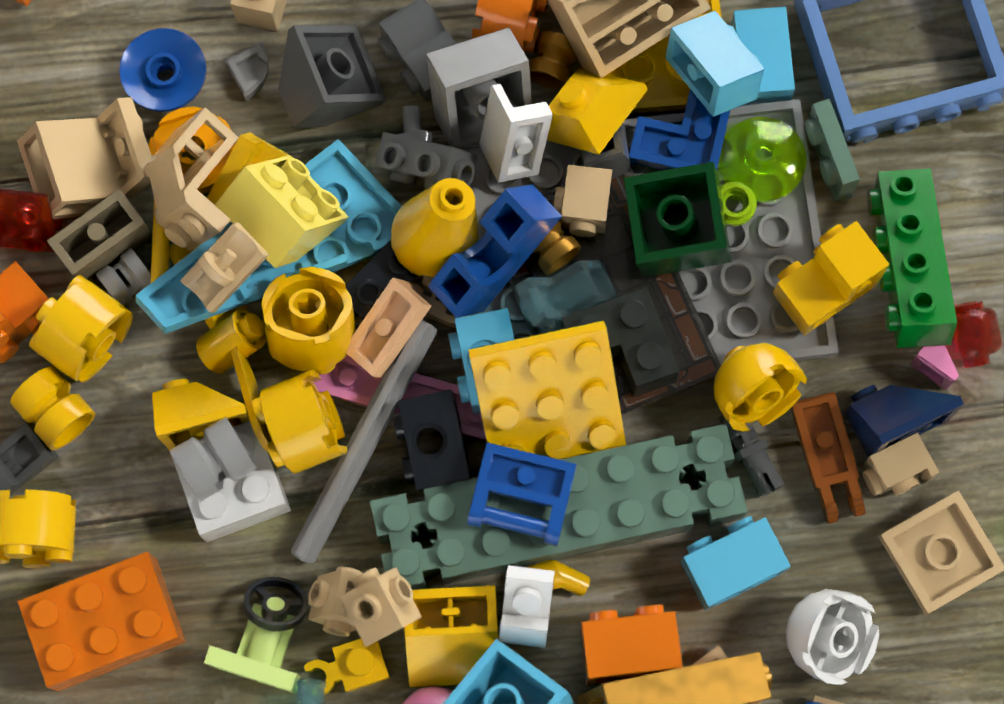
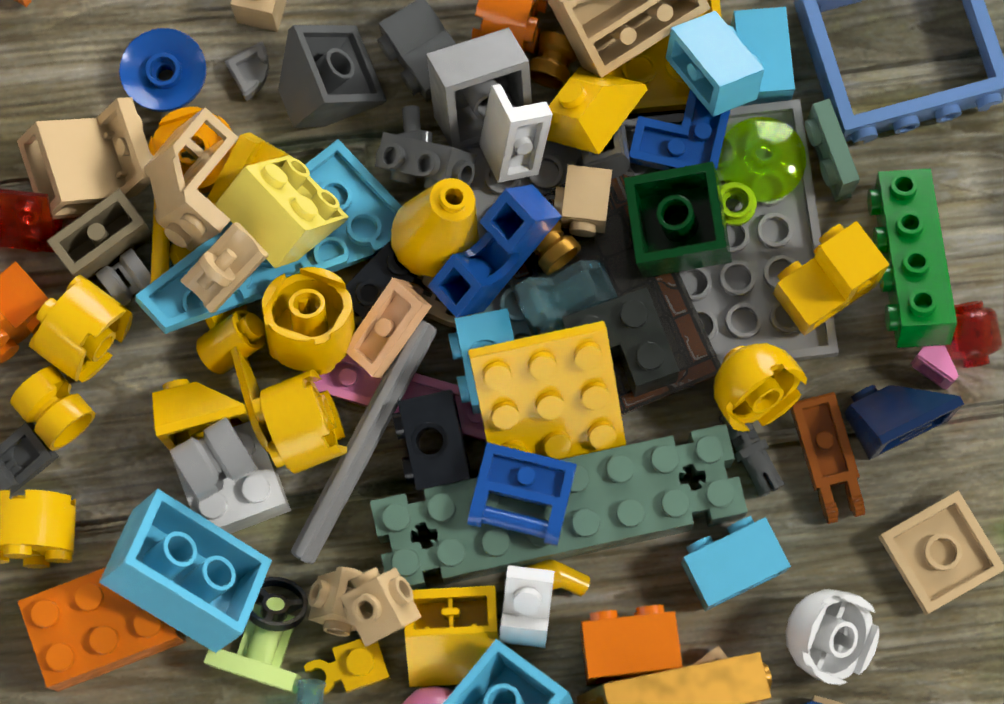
tan brick [862,432,940,496] -> none
none -> medium azure brick [99,489,272,653]

